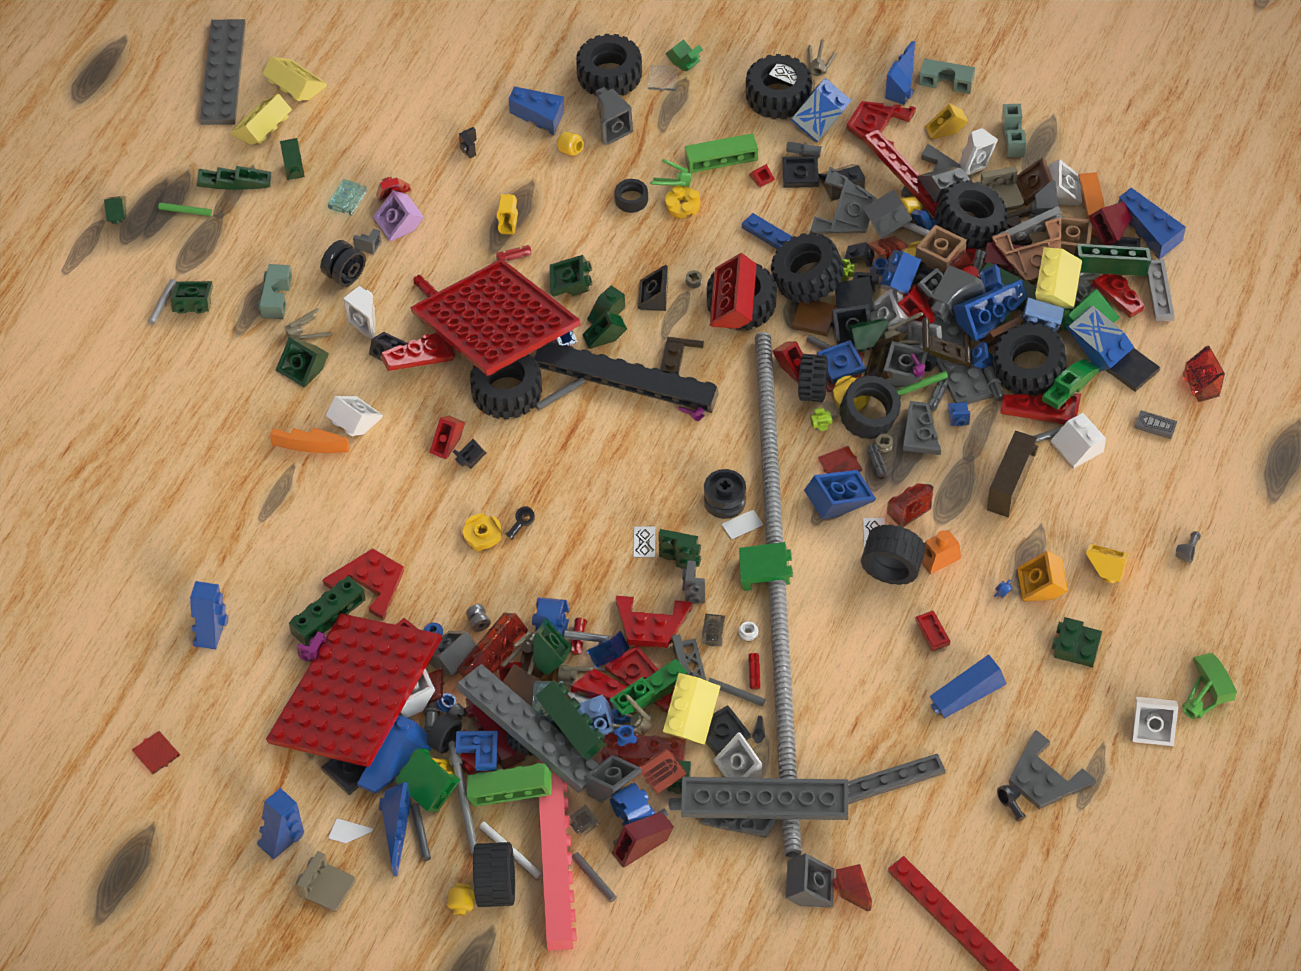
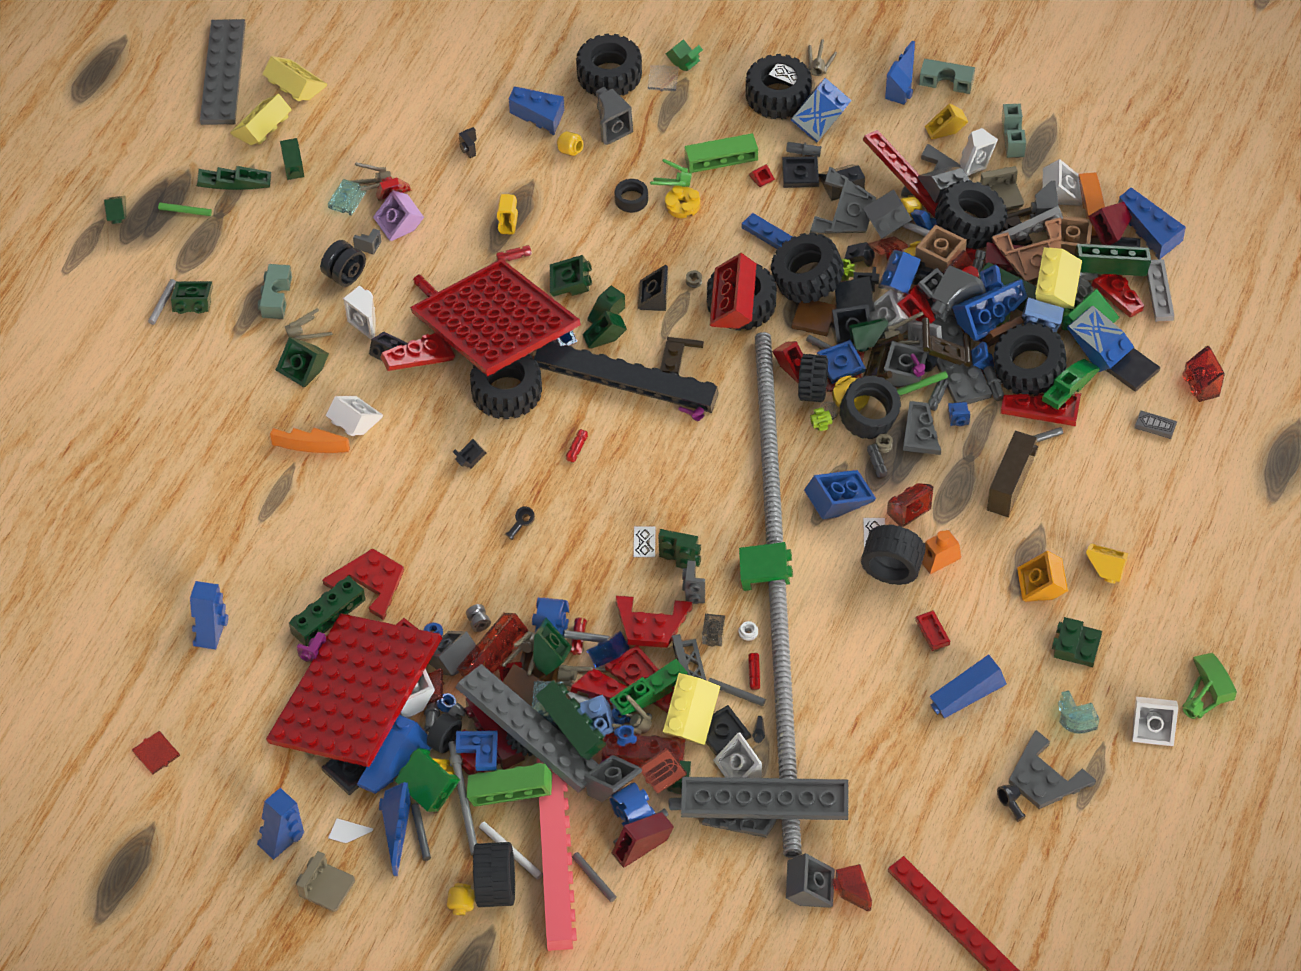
red slope [429,416,465,459] -> none
yellow plate [463,513,502,551] -> none
dark grey bar [535,377,585,410] -> none
clear smoke brick [569,804,601,836] -> none
black wheel [704,469,746,519] -> none
white sticker [722,510,764,539] -> none
clear red piece [818,446,862,474] -> none
red wing [846,101,916,147] -> none
dark grey tile [848,753,945,804] -> none
blue plate [870,258,887,276] -> none
blue plate [994,579,1013,598] -> none
reddish brown tile [1016,158,1053,206] -> none
white slope [1050,413,1106,469] -> none
dark grey bar [1176,531,1201,563] -> none
none -> dark tan plant [348,162,391,191]
none -> red axle [566,429,588,463]
none -> clear light blue brick [1058,690,1100,734]

